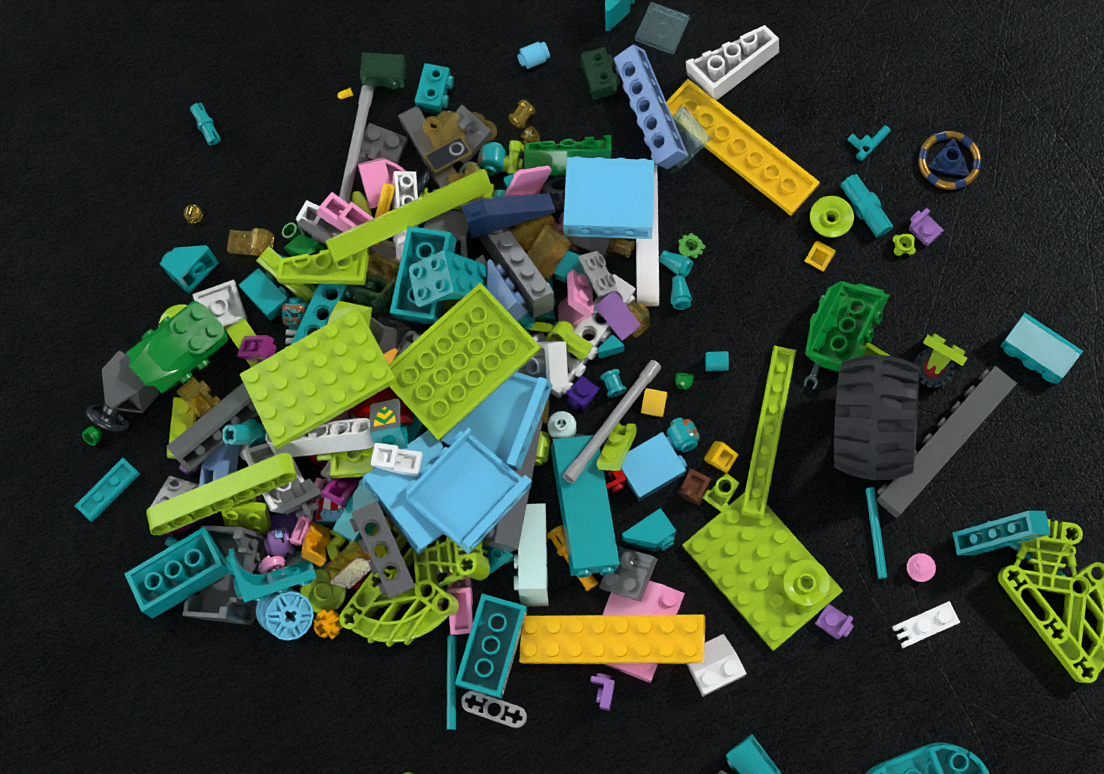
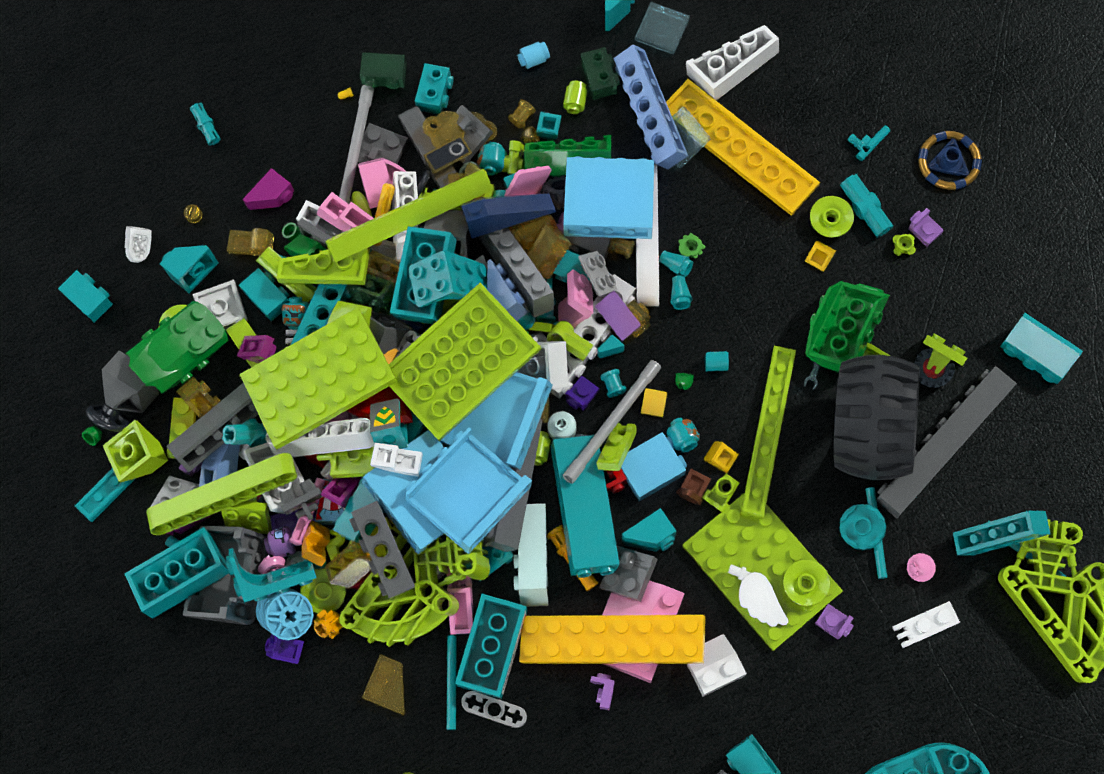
none -> teal brick [58,270,113,322]
none -> lime slope [103,420,168,482]
none -> white rock [125,226,151,263]
none -> magenta slope [243,168,294,210]
none -> dark purple bracket [265,634,304,664]
none -> clear yellow wing [362,655,405,715]
none -> teal brick [536,112,561,140]
none -> lime brick [563,81,587,114]
none -> white animal [728,564,788,627]
none -> teal tile [840,504,886,550]

